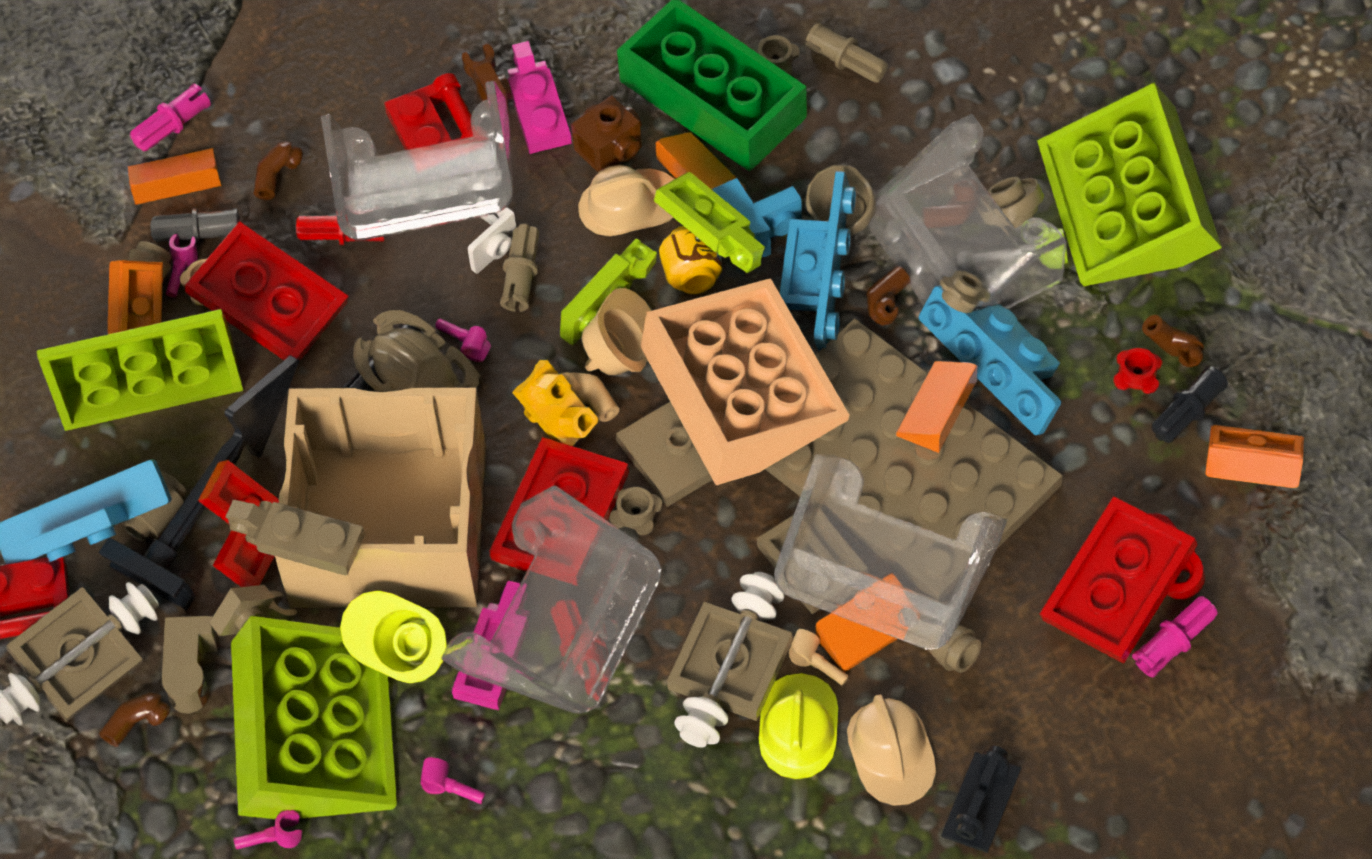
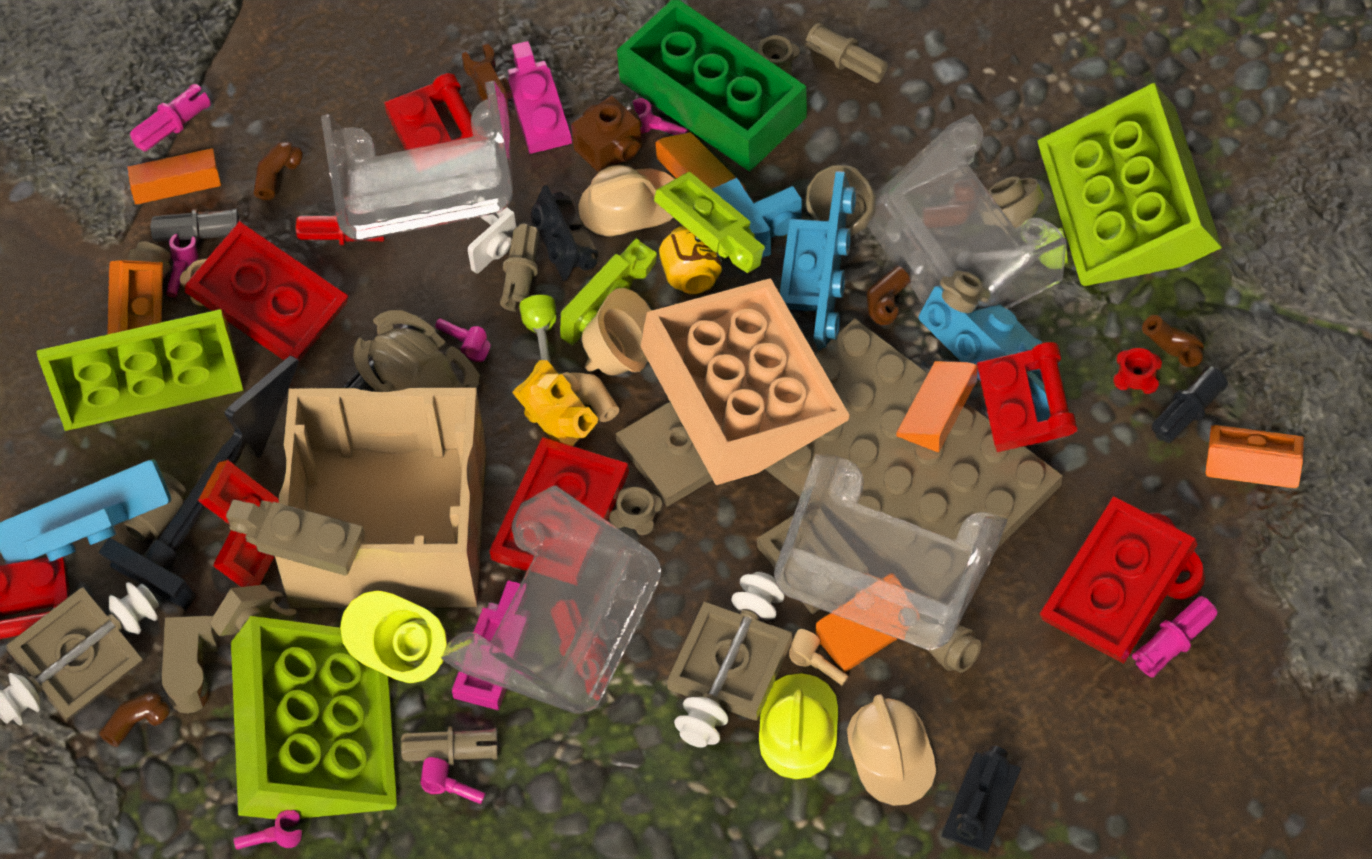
none -> dark tan axle [401,726,498,765]
none -> lime hinge [519,295,557,364]
none -> black hinge [530,185,598,281]
none -> dark pink hand [633,98,688,135]
none -> red plate [977,342,1078,452]

